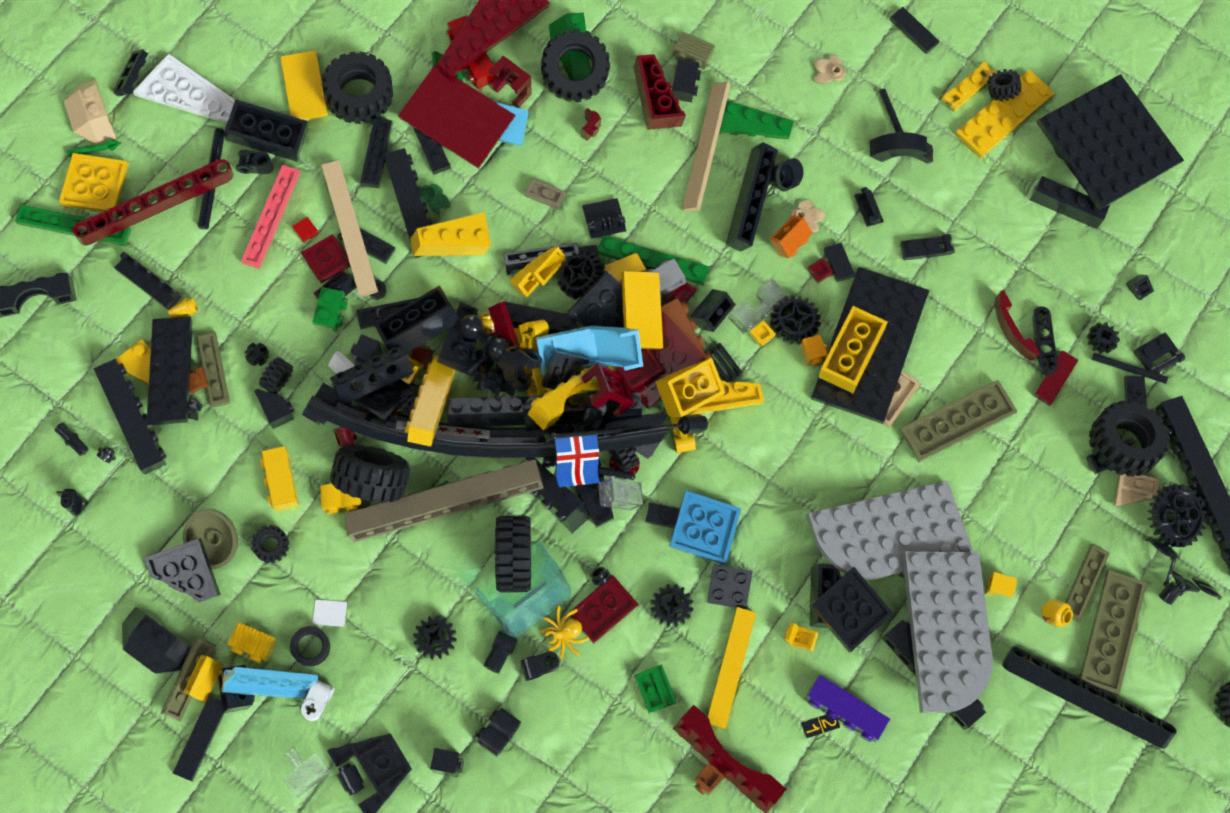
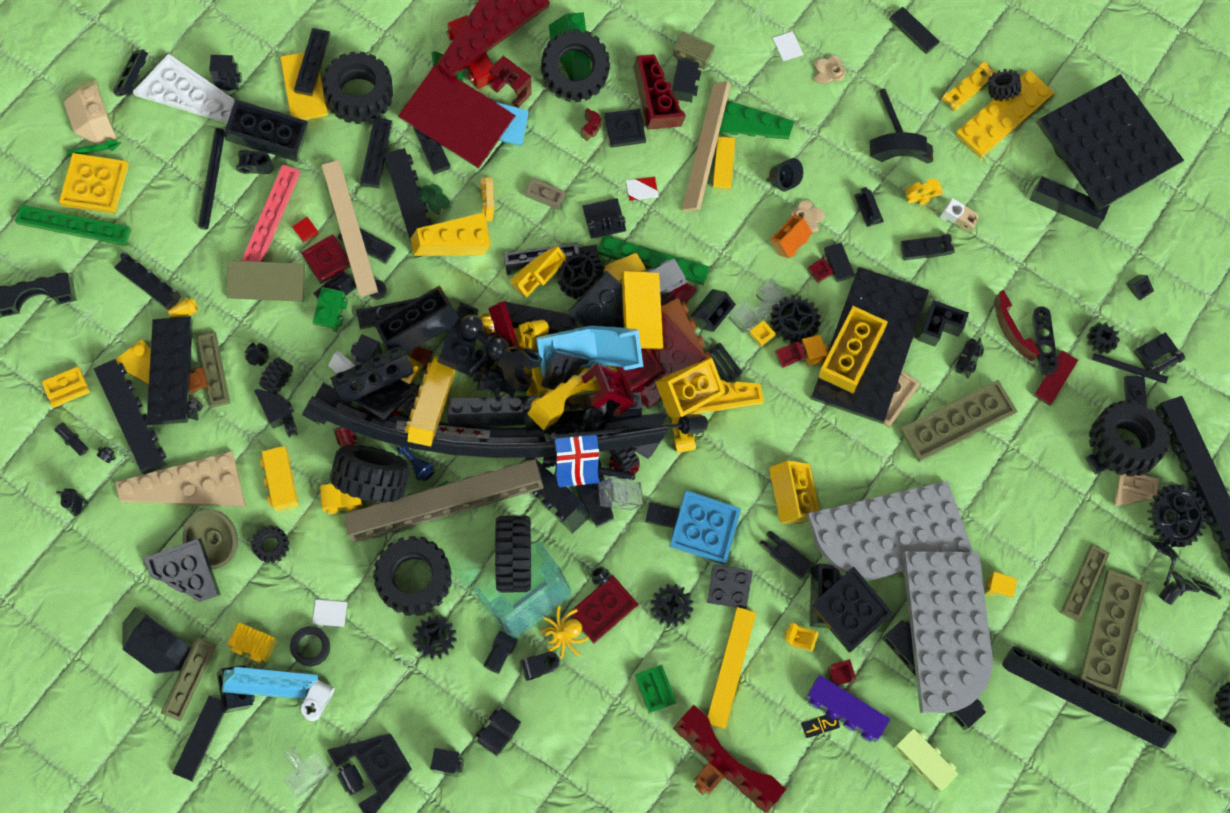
dark red beam [73,159,234,246] -> none
yellow panel [183,655,223,702] -> none
black brick [726,142,778,252] -> none
yellow head [1041,599,1073,627] -> none
none -> yellow plate [42,366,90,408]
none -> tan wing [116,451,246,508]
none -> black brick [209,55,242,91]
none -> olive tile [227,261,305,302]
none -> black bush [283,419,298,438]
none -> black tile [294,28,331,96]
none -> black tyre [373,536,452,616]
none -> dark blue piece [397,445,435,481]
none -> yellow hinge [480,177,494,222]
none -> black tile [604,108,646,148]
none -> white sticker [626,177,659,201]
none -> yellow tile [713,136,736,190]
none -> black hinge [759,531,813,580]
none -> yellow slope [769,460,820,525]
none -> white sticker [773,31,804,61]
none -> dark red bracket [774,342,806,368]
none -> dark red panel [827,659,856,686]
none -> yellowish green brick [893,728,958,793]
none -> yellow plate [905,179,943,205]
none -> black brick [917,300,969,347]
none -> leg [940,198,979,231]
none -> black hinge [955,338,984,379]

